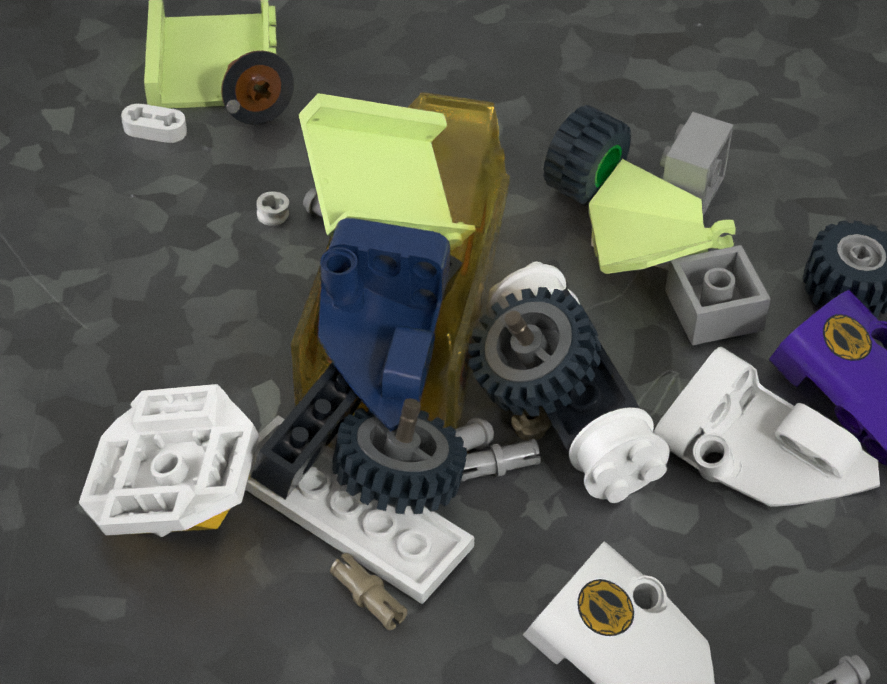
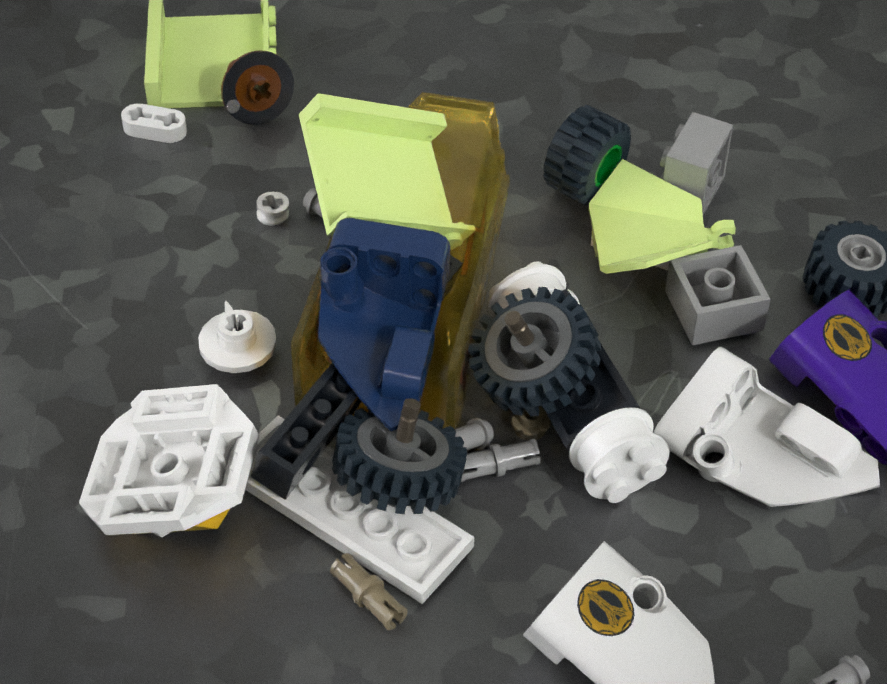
none -> white piece [198,301,277,373]

